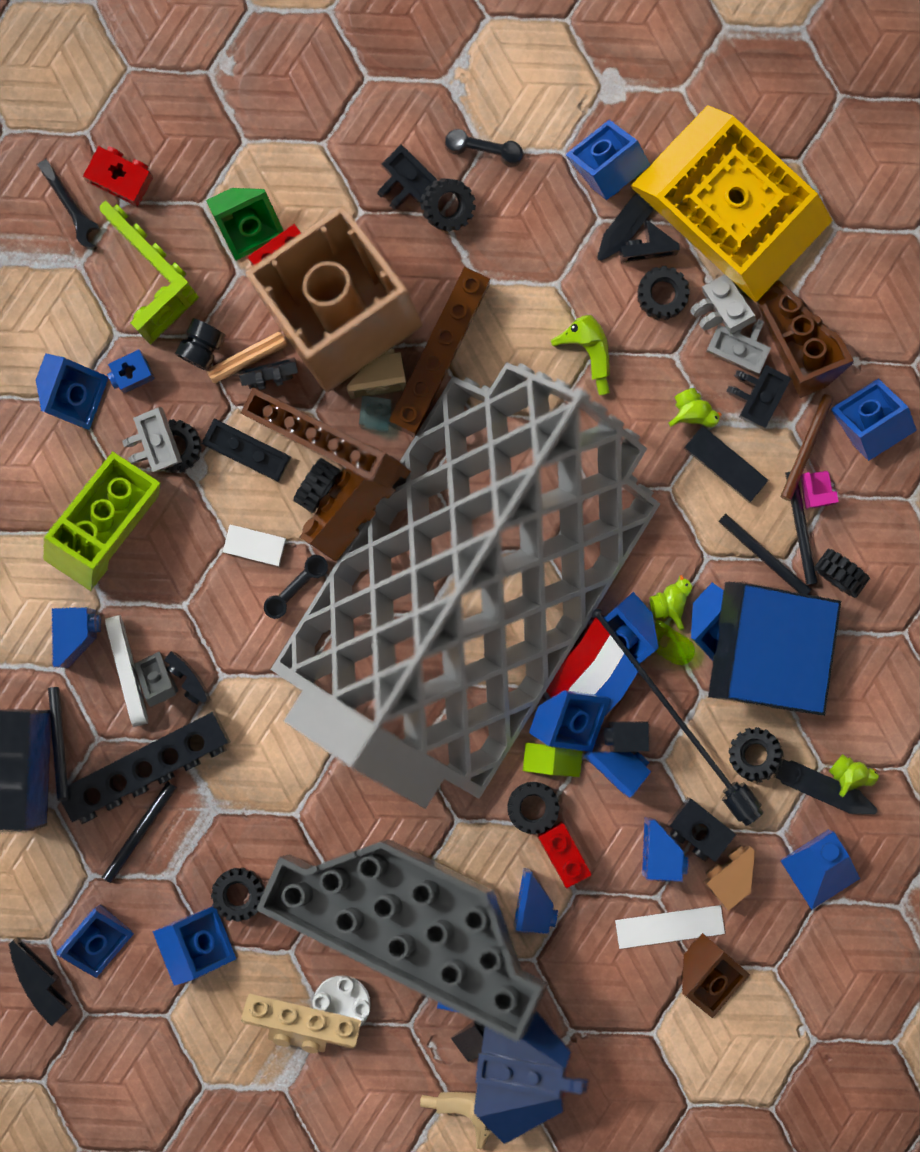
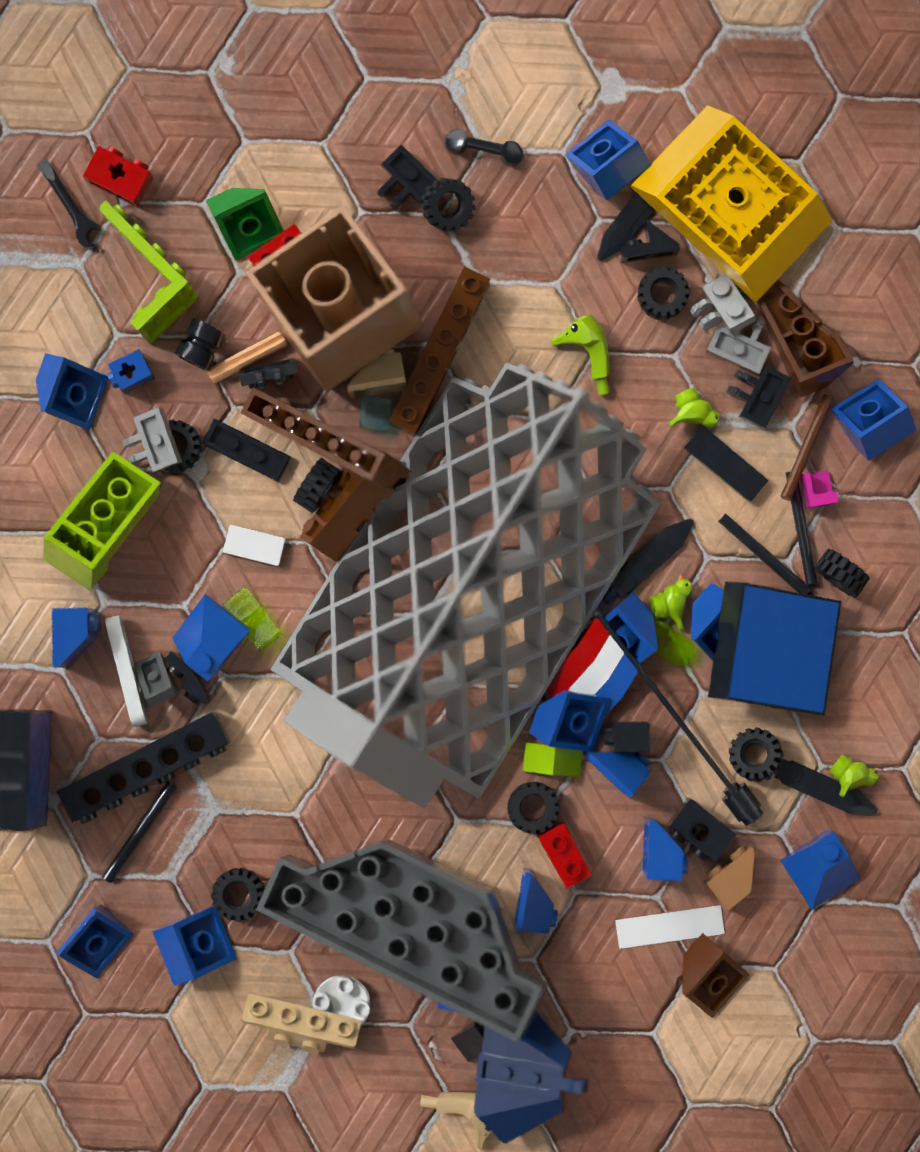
black slope [8,937,72,1027] -> none
black bar [48,687,69,801] -> none
black bar [264,555,328,619] -> none
none -> blue slope [172,594,250,681]
none -> clear neon green slope [222,586,283,652]
none -> black piece [602,519,694,605]

